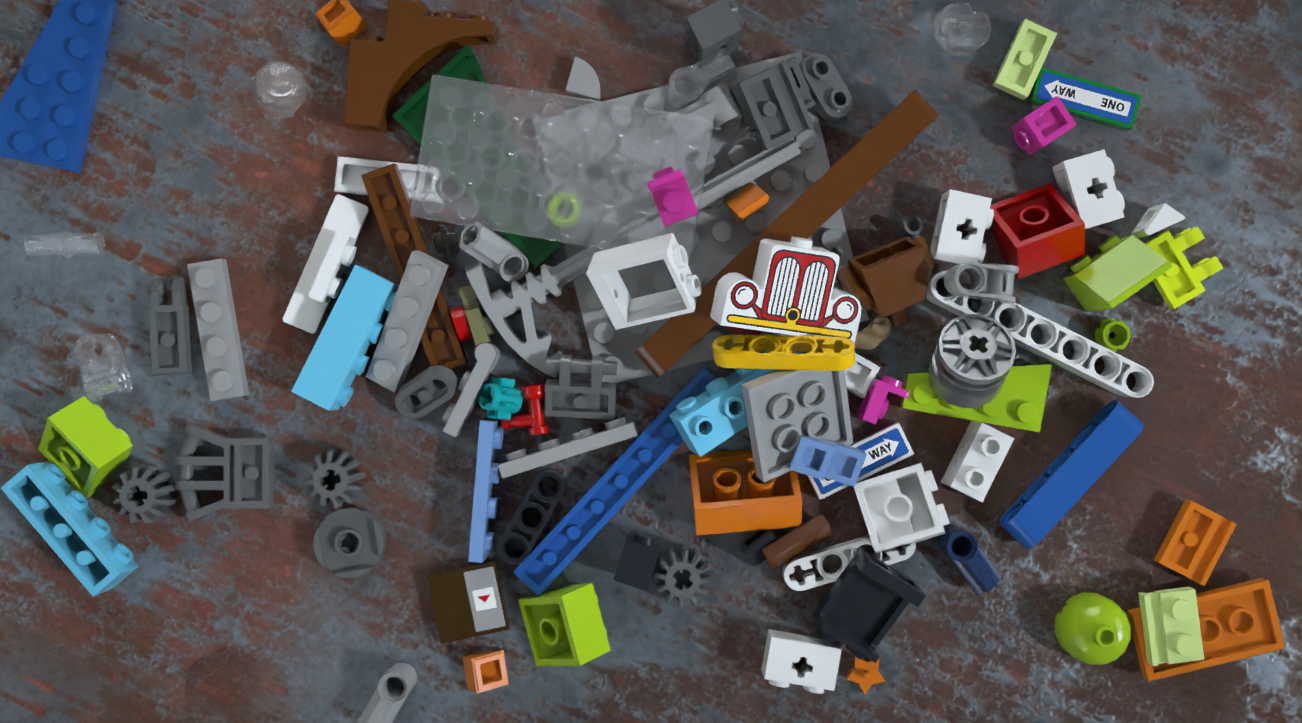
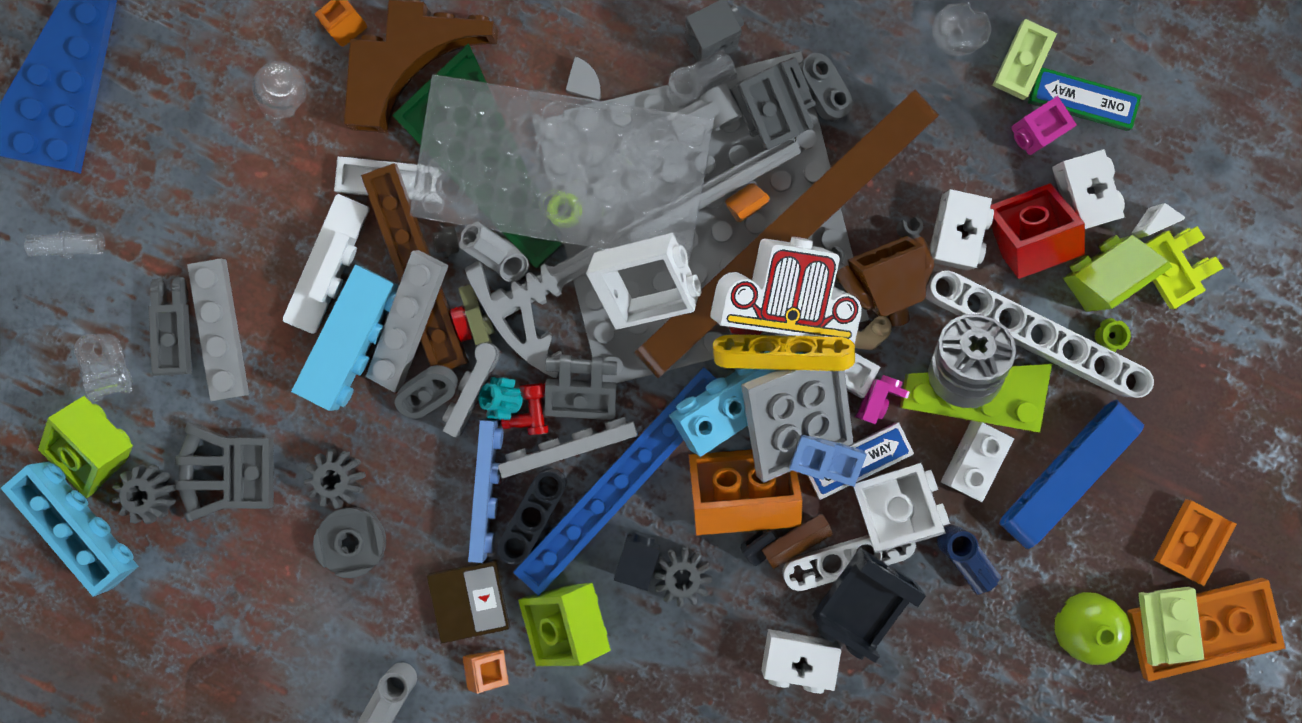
dark pink bracket [647,167,699,227] -> none
orange piece [845,656,886,695] -> none
light grey piece [944,262,1019,304] -> none

